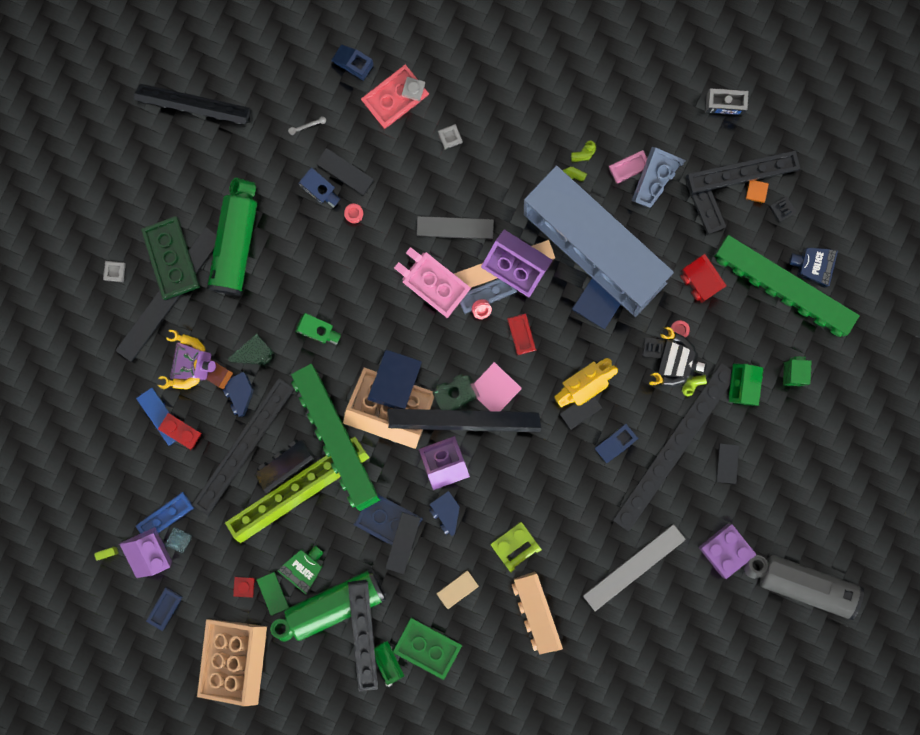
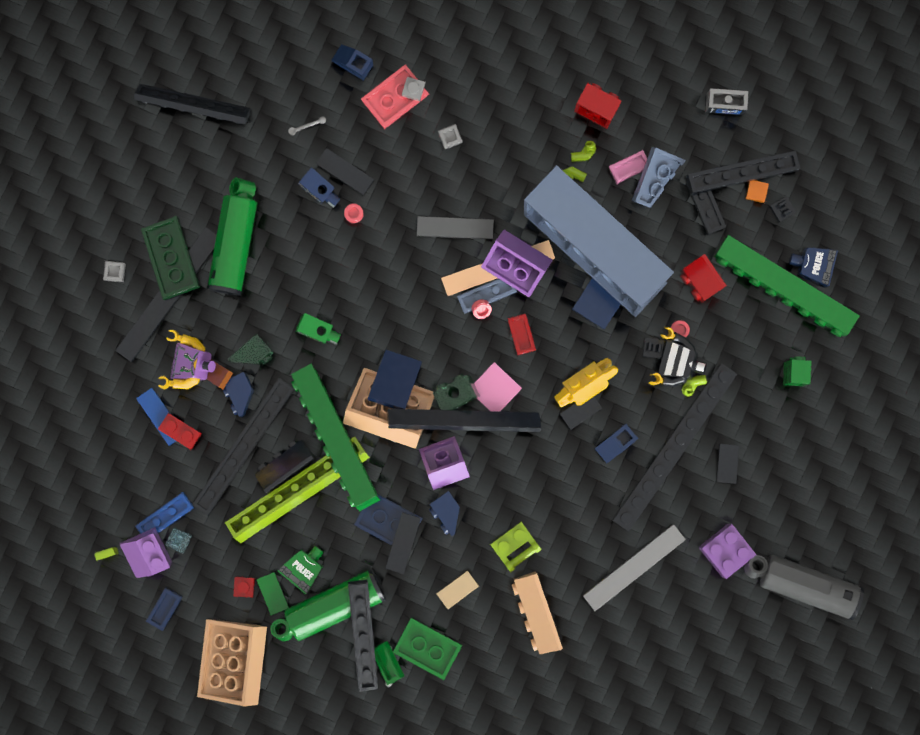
bright pink tile [394,247,471,318] -> none
green brick [729,364,763,406] -> none
none -> red brick [574,83,621,129]

